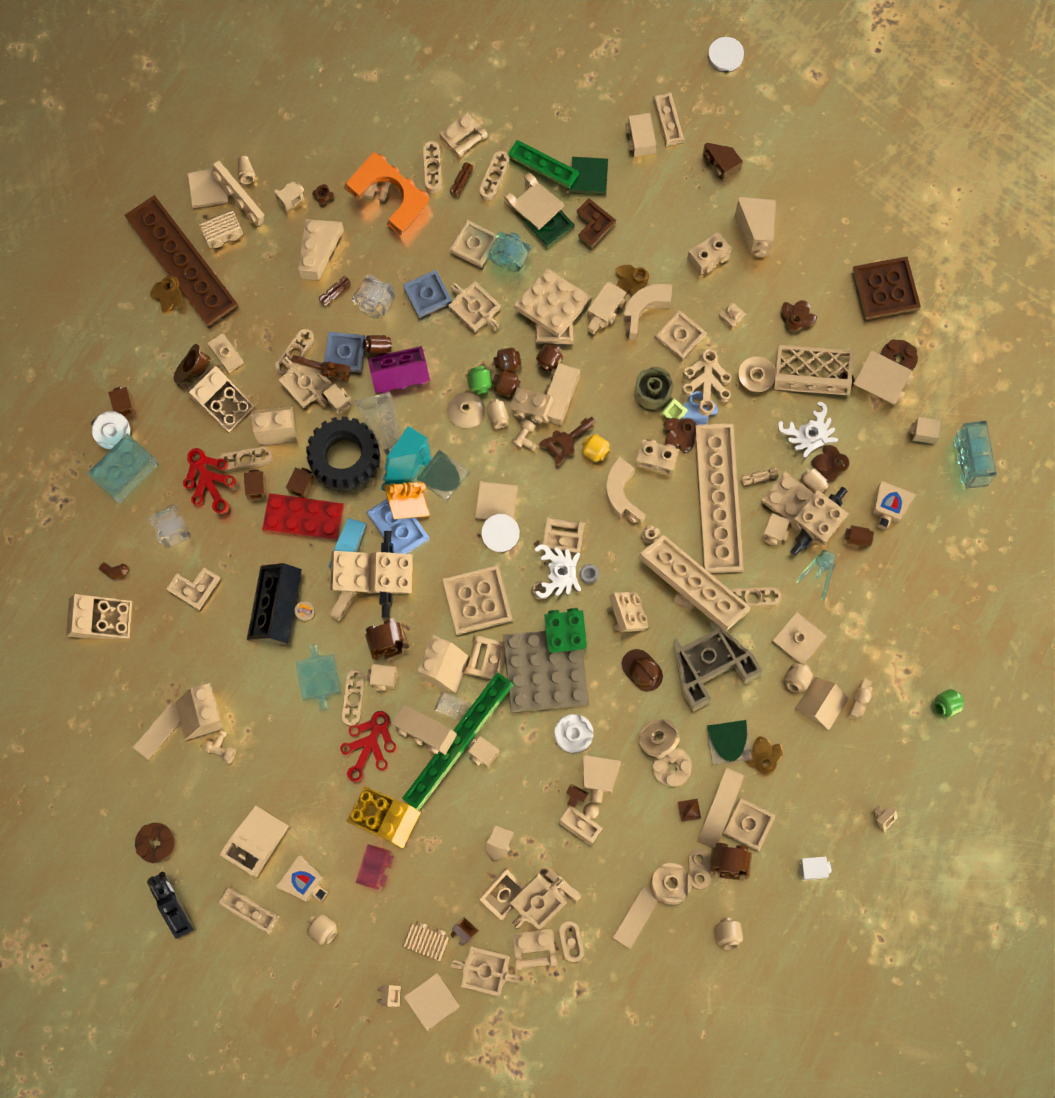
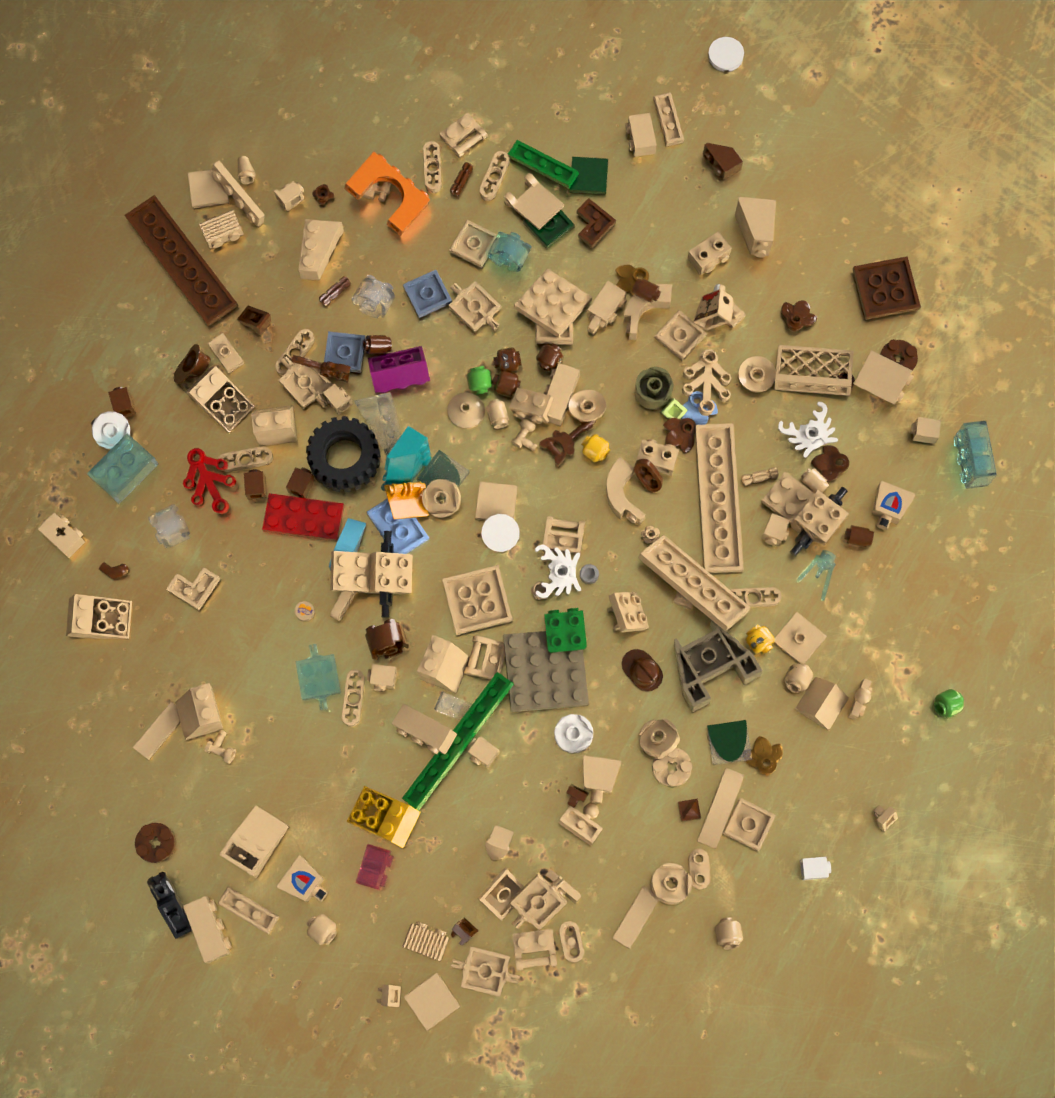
pearl gold plate [150,275,182,312] -> none
black slope [247,563,302,645] -> none
red plant [340,711,396,783] -> none
reddish brown brick [709,843,752,880] -> none
none -> tan brick [38,513,85,558]
none -> tan brick [183,896,232,963]
none -> reddish brown slope [237,306,271,336]
none -> tan plate [422,479,461,517]
none -> tan dish [569,390,606,422]
none -> reddish brown brick [632,278,661,303]
none -> reddish brown plate [634,459,663,492]
none -> tan torso [693,284,733,331]
none -> yellow head [745,625,775,654]

